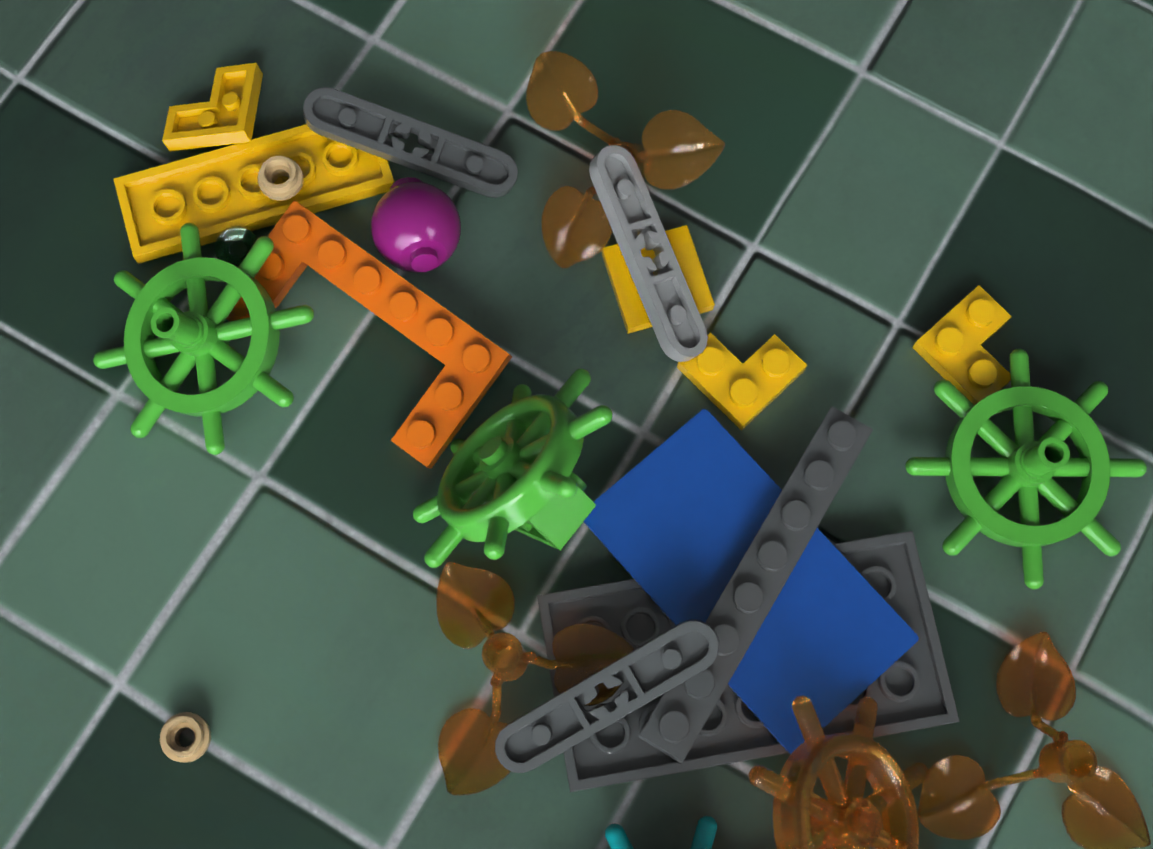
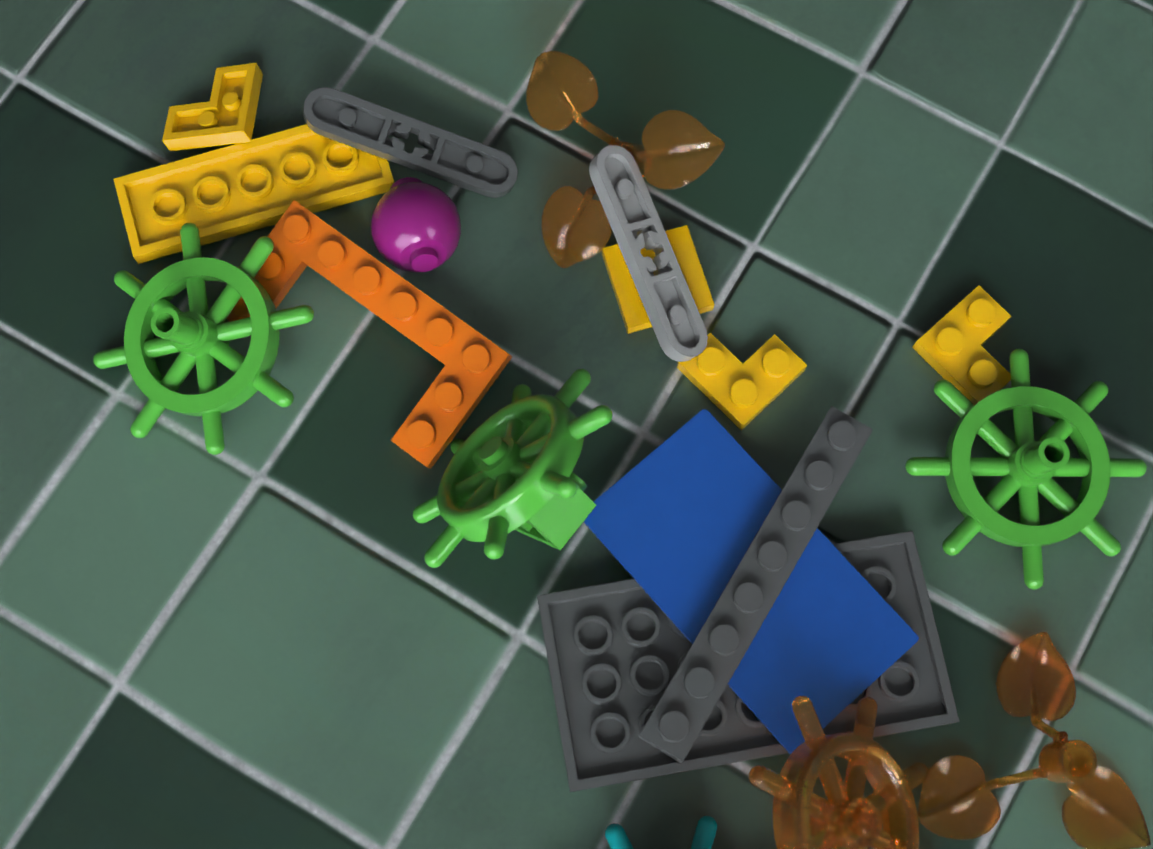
tan plate [160,712,211,763] -> none
clear green plate [215,226,258,267] -> none
tan plate [257,156,304,201] -> none
clear orange plant [436,562,635,795] -> none
dark grey piece [495,619,720,773] -> none

